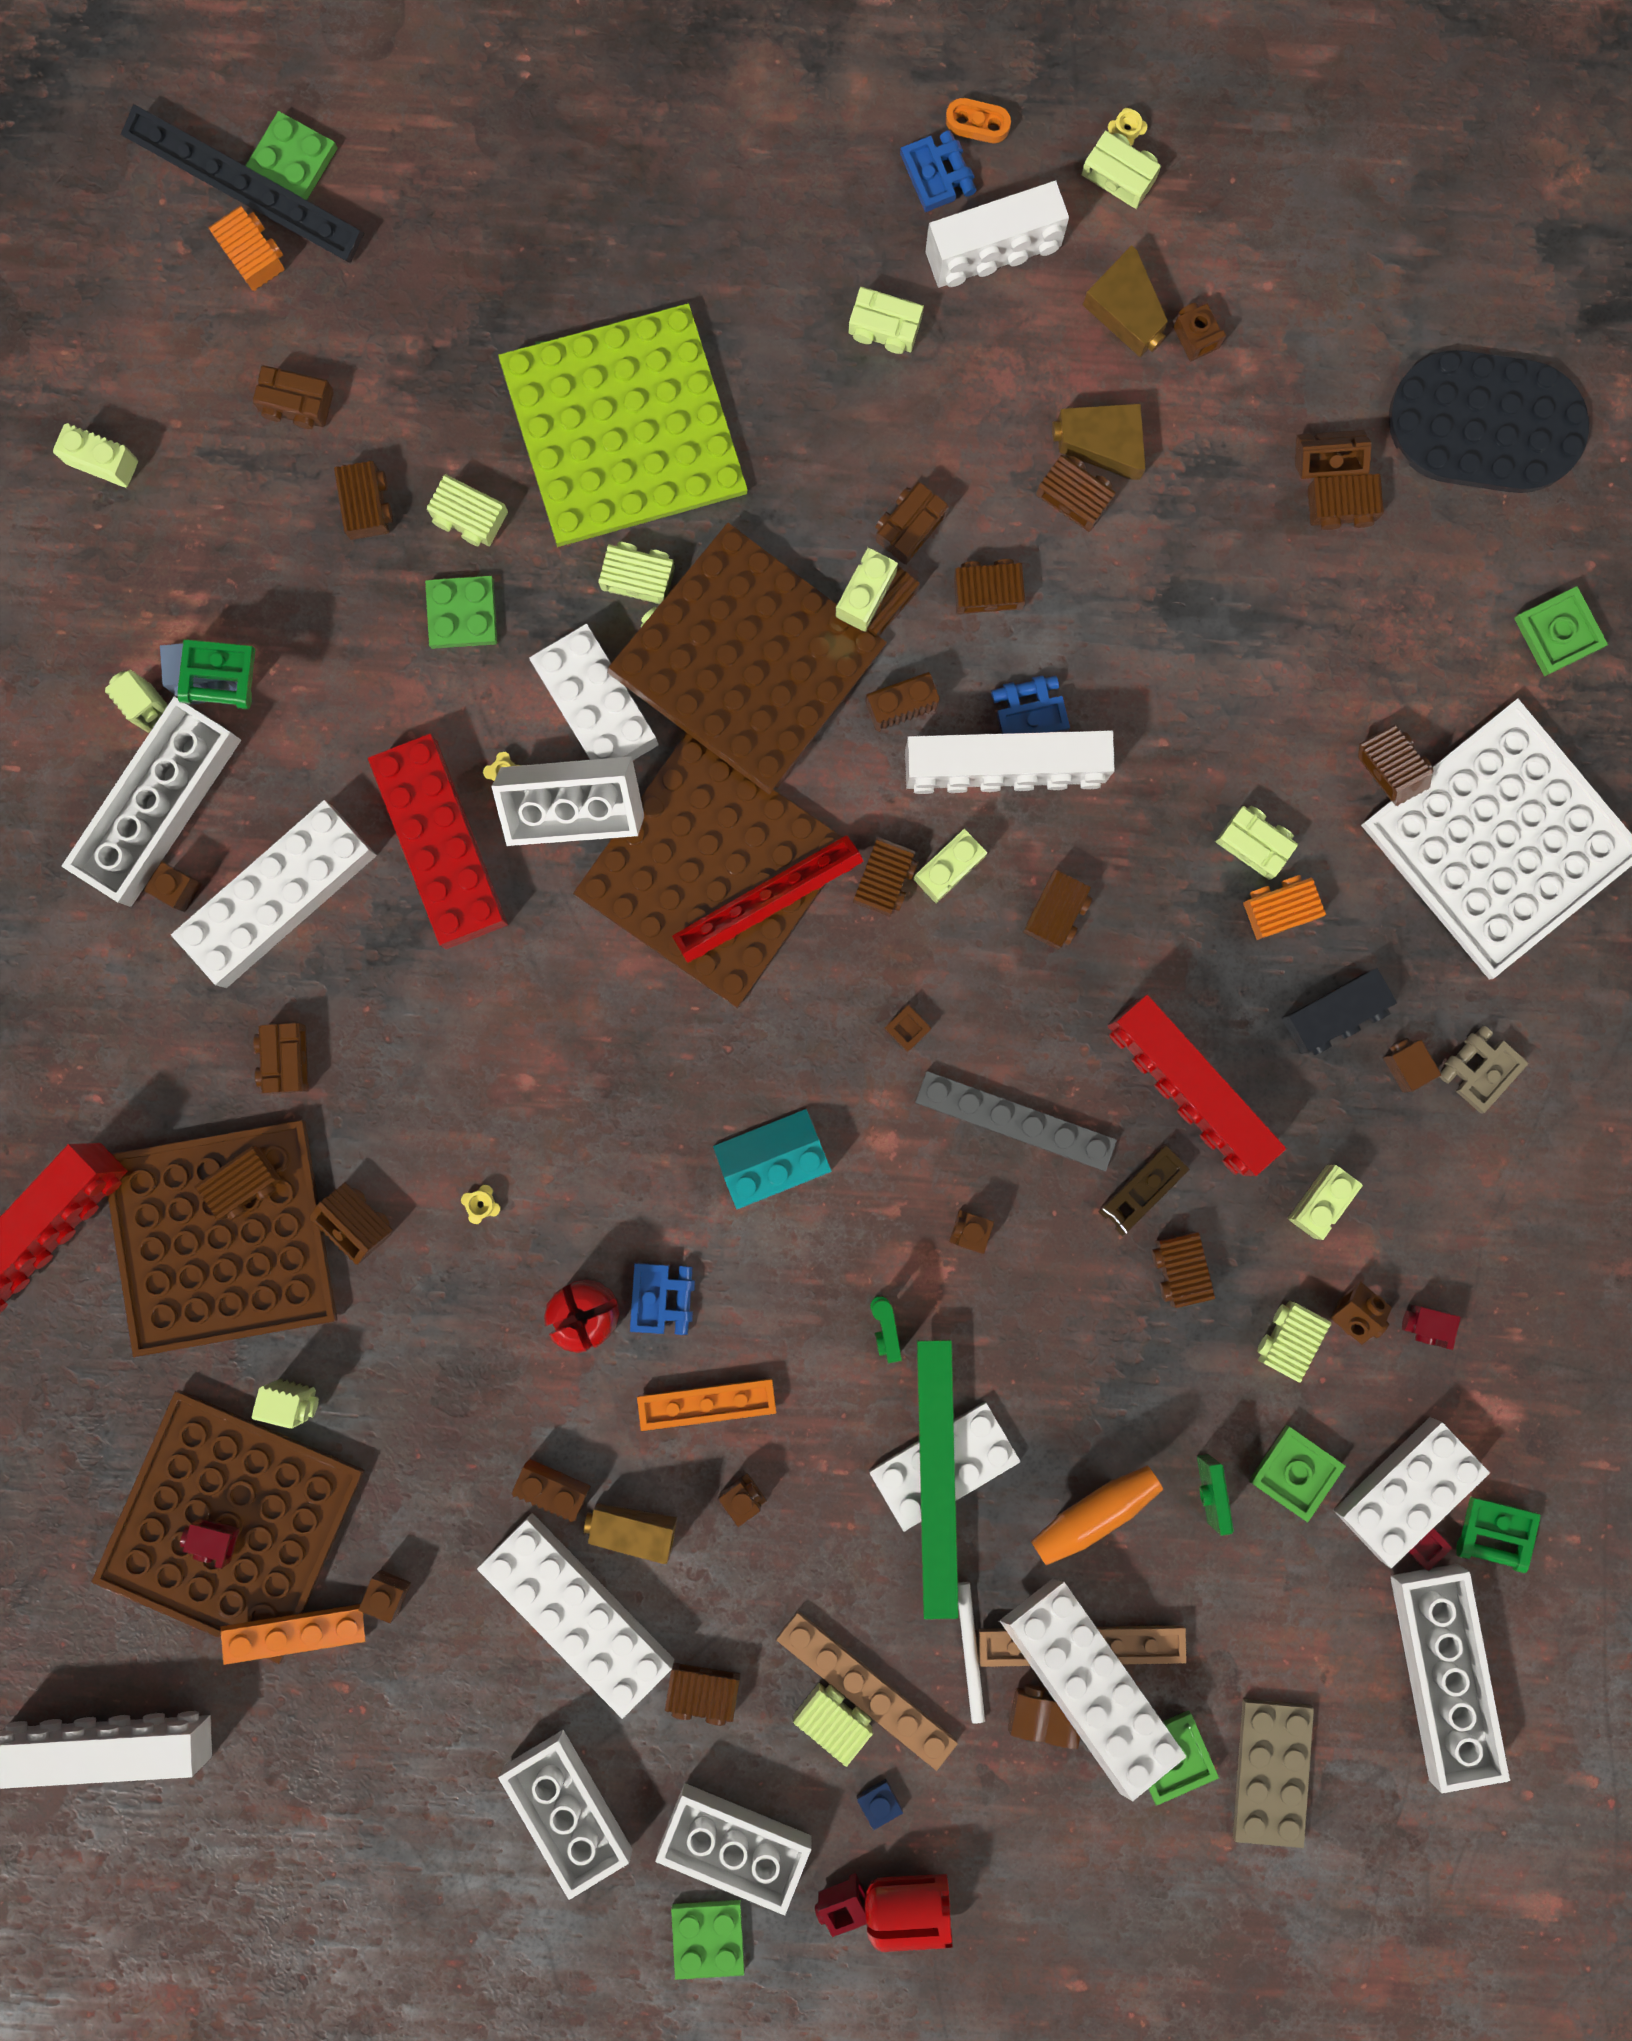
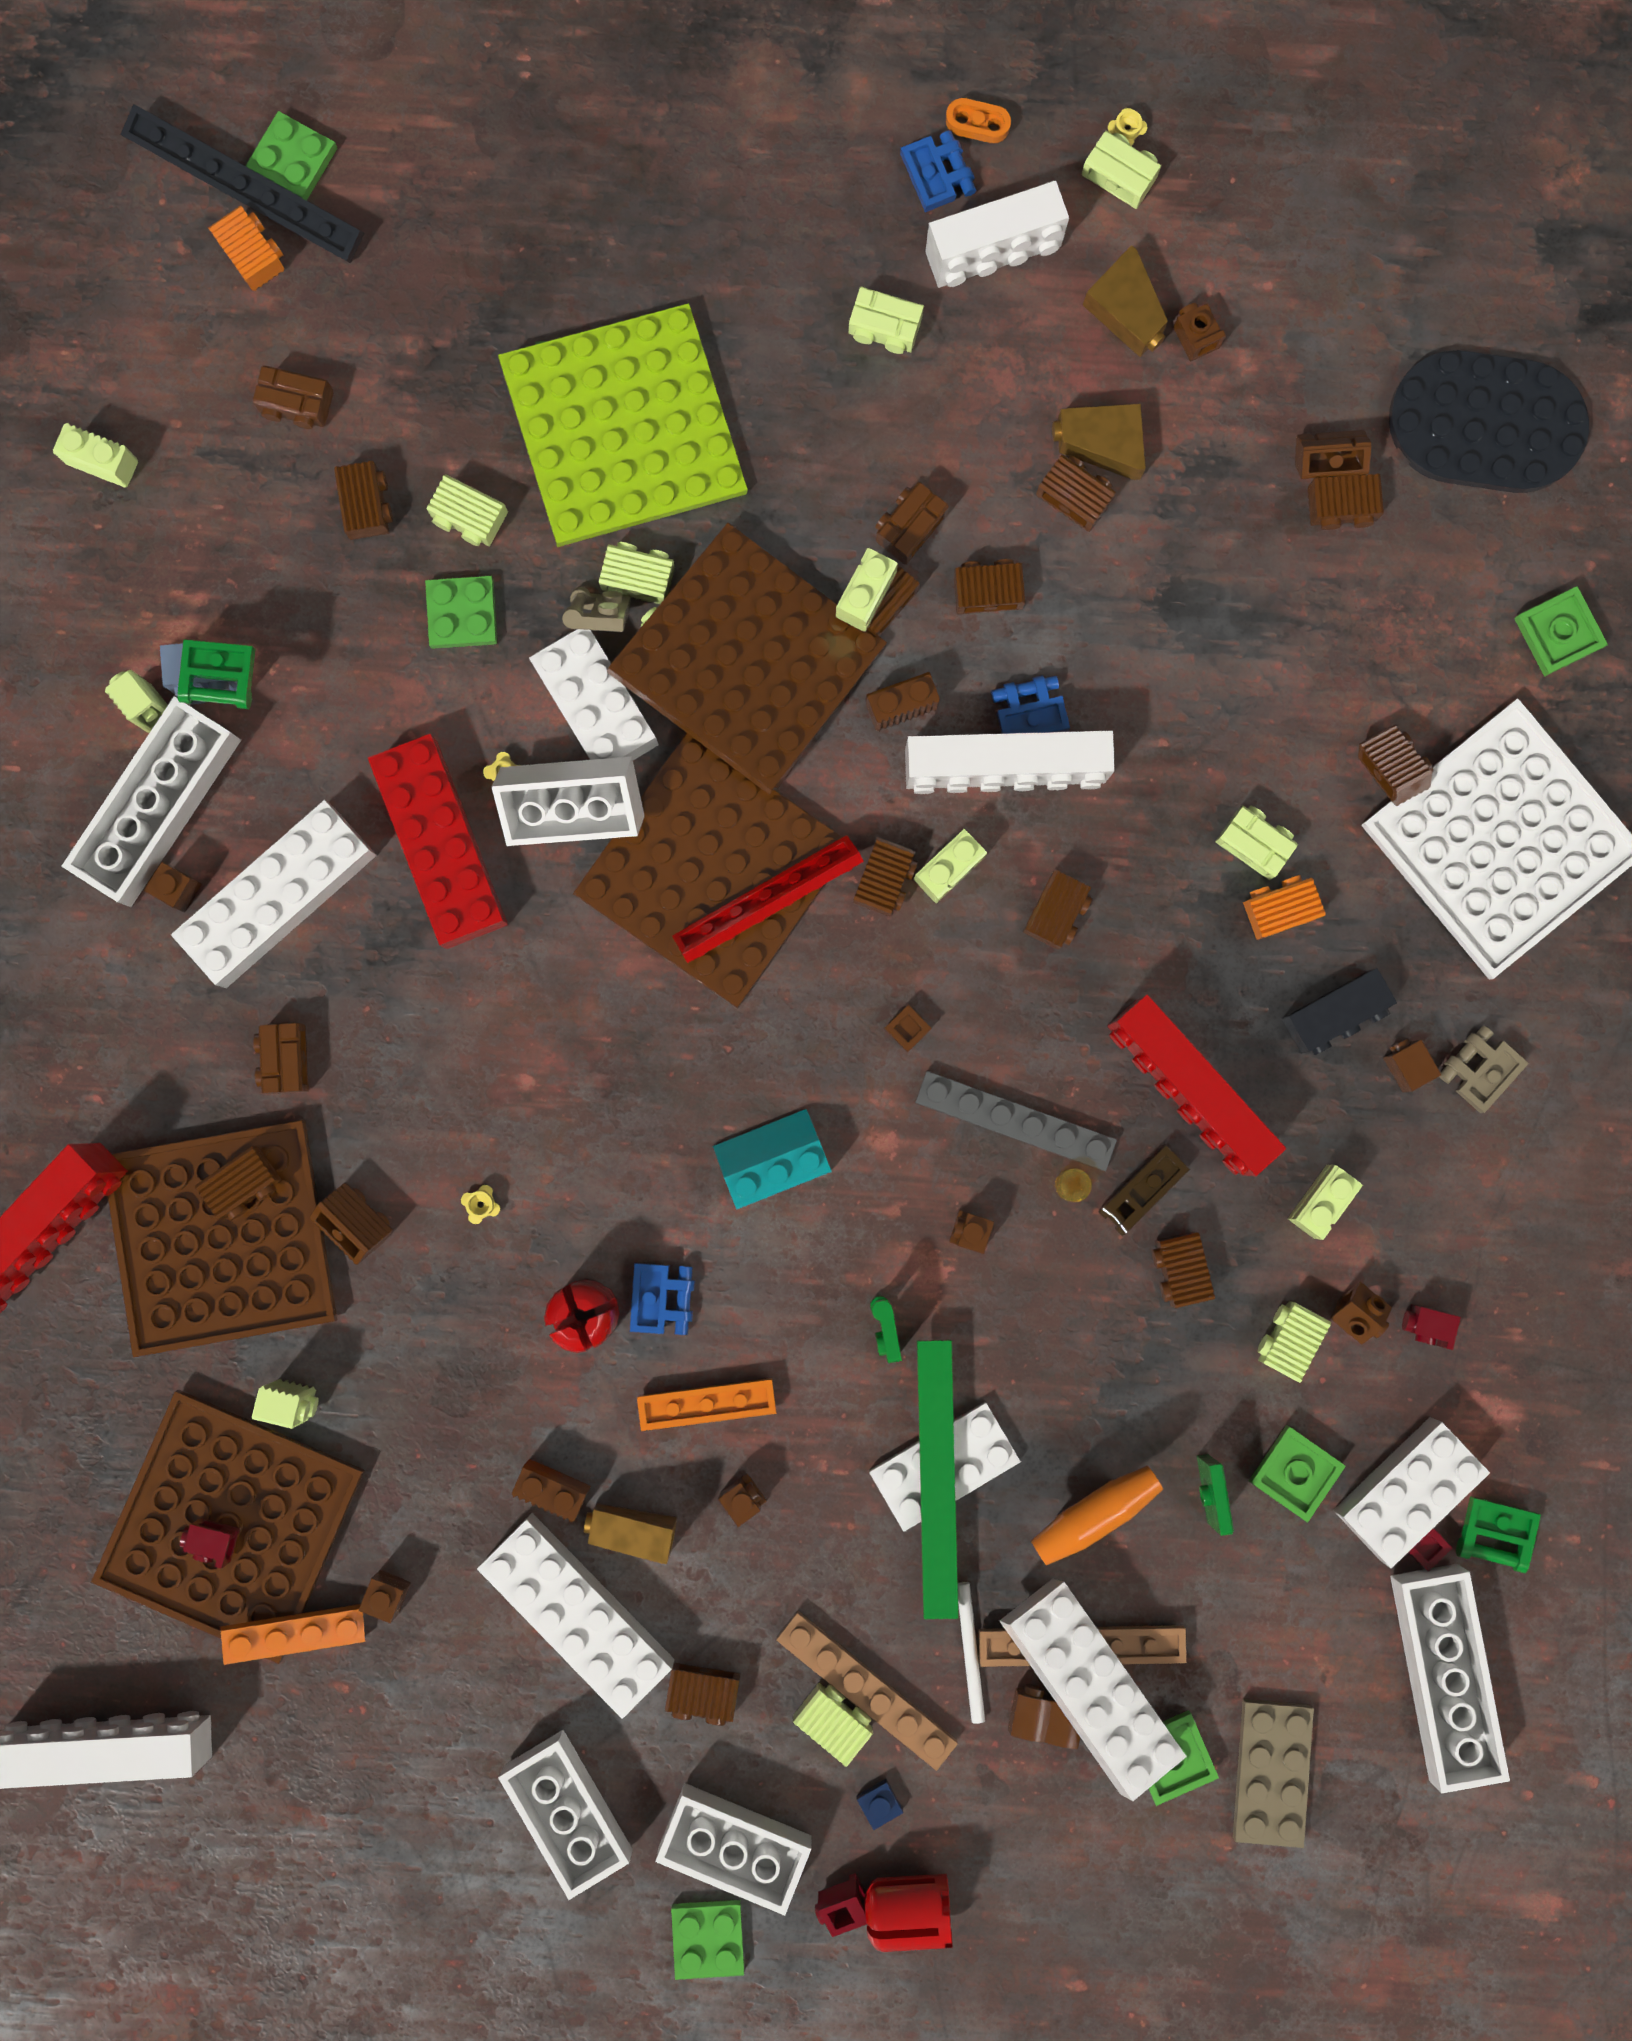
none -> dark tan plate [562,587,631,632]
none -> clear yellow wheel [1055,1168,1092,1202]

